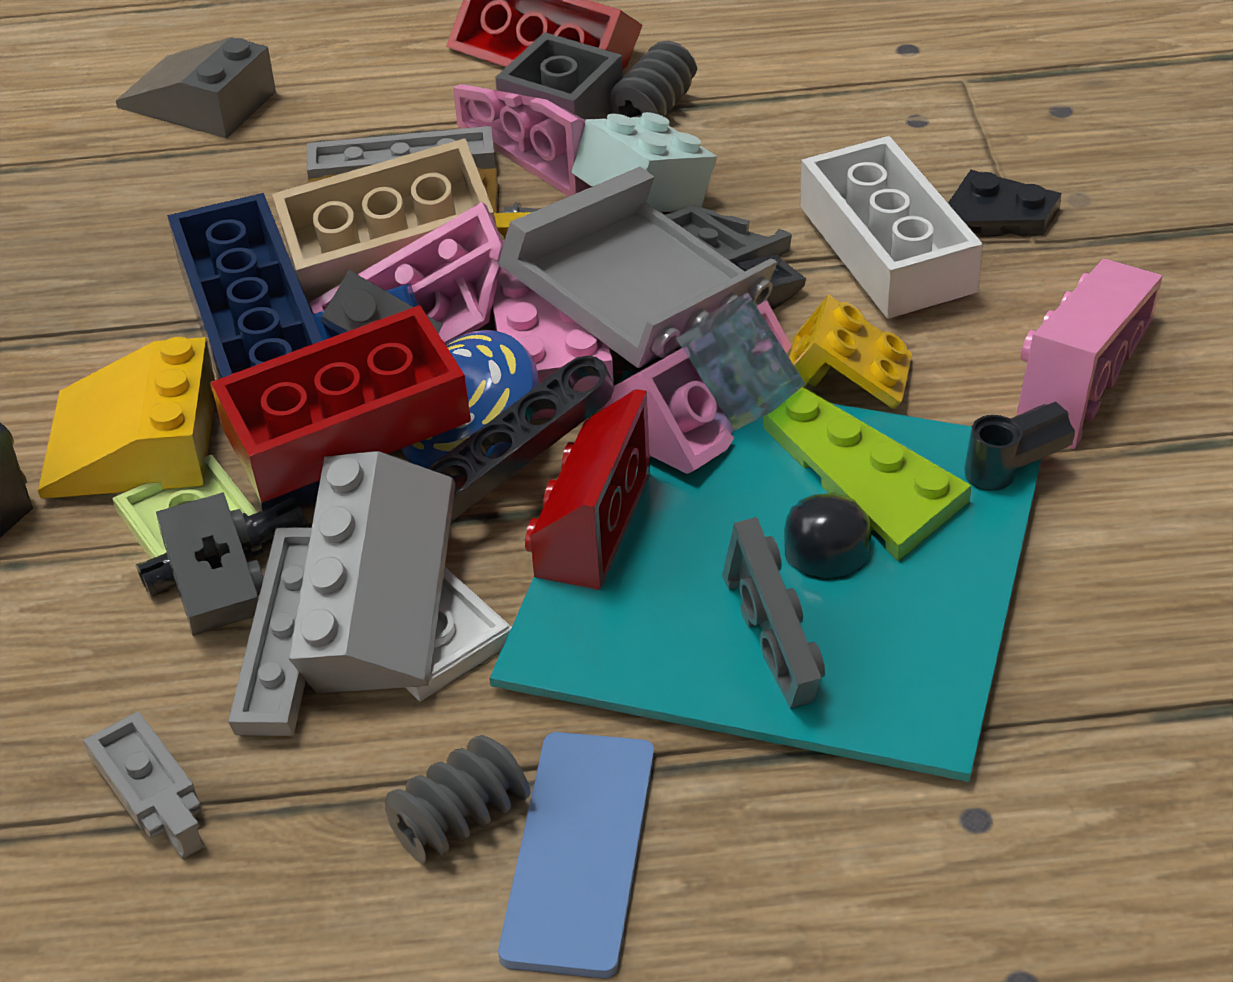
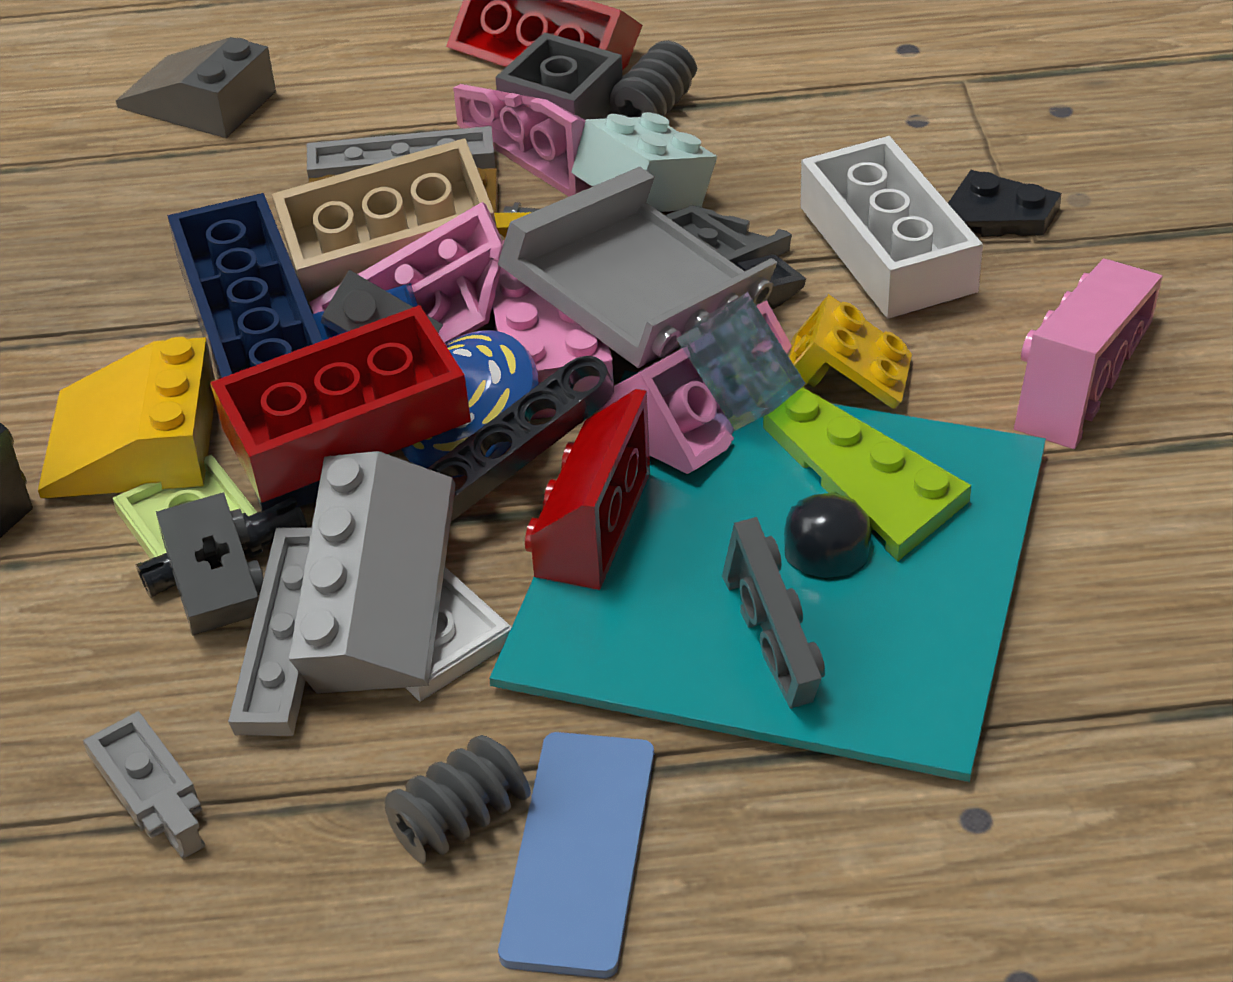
black piece [964,401,1075,490] -> none

